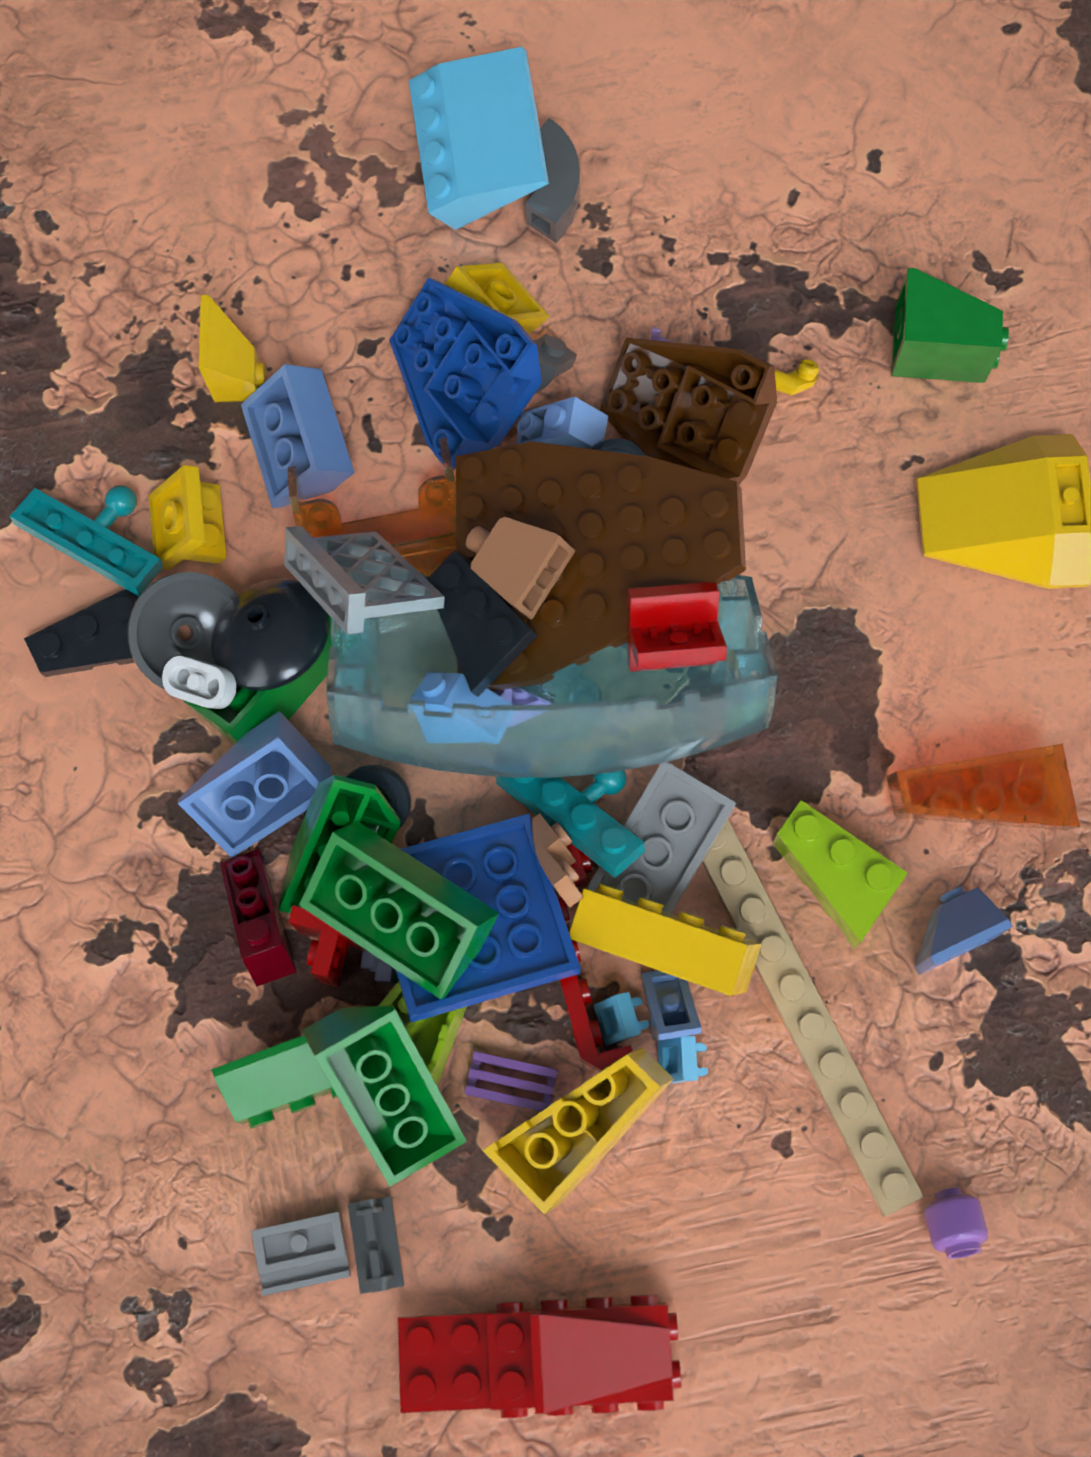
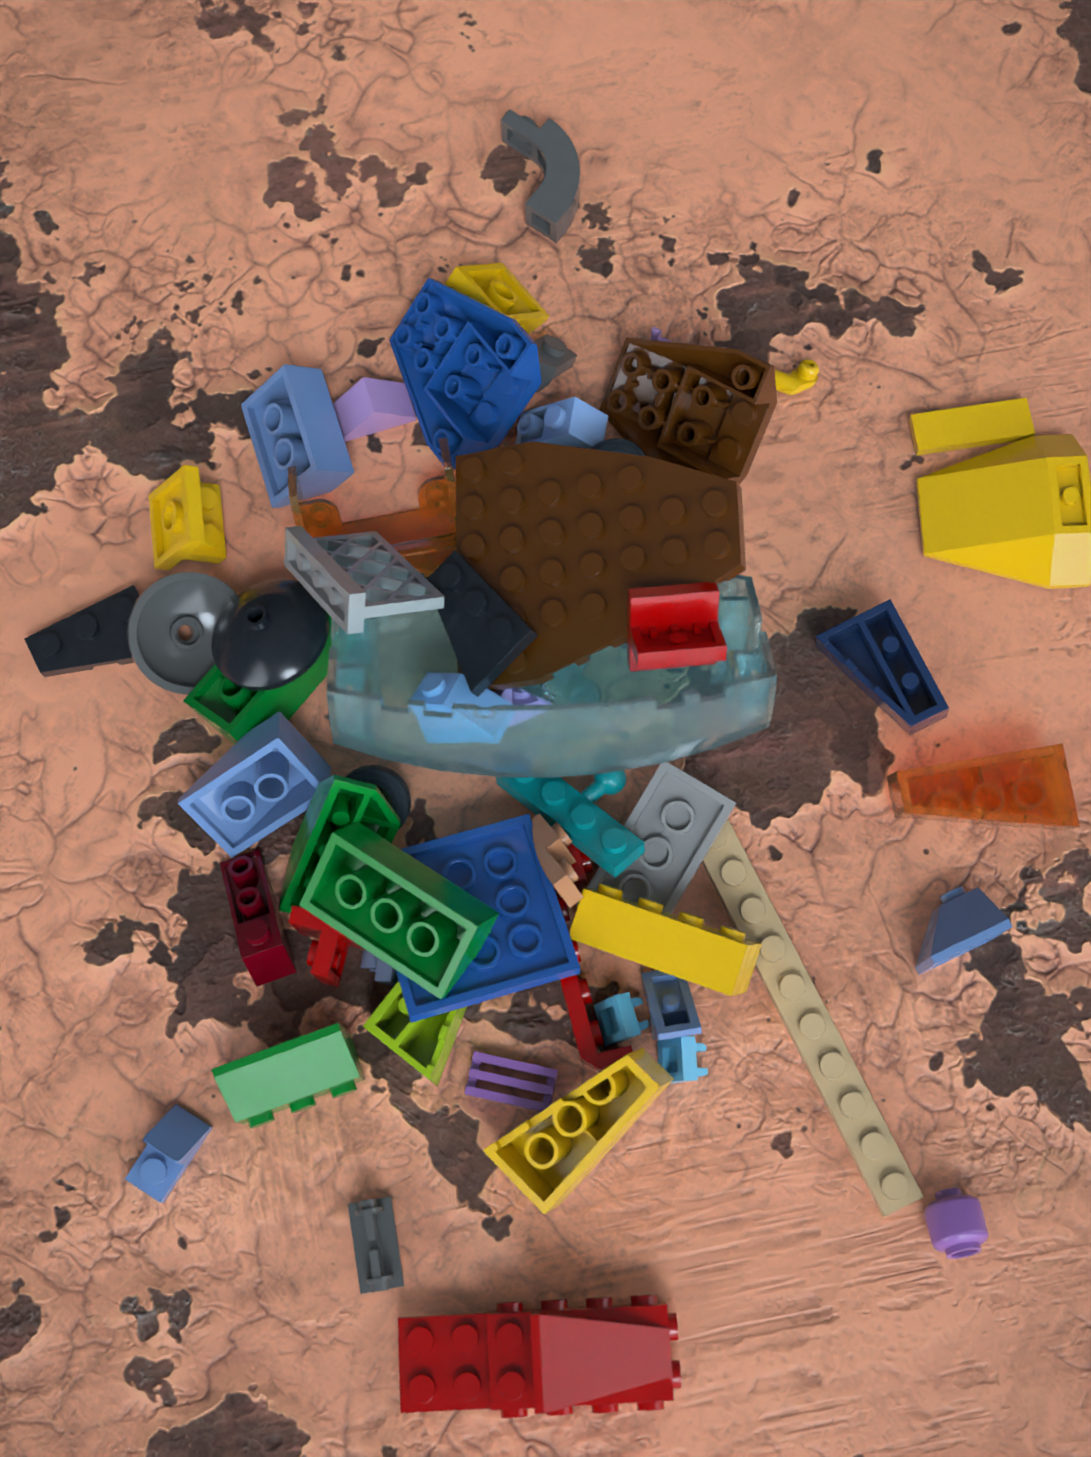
teal plate [10,485,163,596] -> none
white plate [162,656,236,709] -> none
yellow slope [198,295,267,402] -> none
light grey plate [252,1212,352,1296] -> none
green slope [302,1005,467,1187] -> none
medium azure slope [408,47,549,230] -> none
nougat torso [466,517,575,620] -> none
lime wedge [772,800,908,949] -> none
green slope [891,268,1009,383] -> none
none -> medium blue slope [125,1104,213,1203]
none -> lavender slope [333,377,417,442]
none -> dark blue wedge [815,599,949,735]
none -> yellow tile [908,397,1035,456]

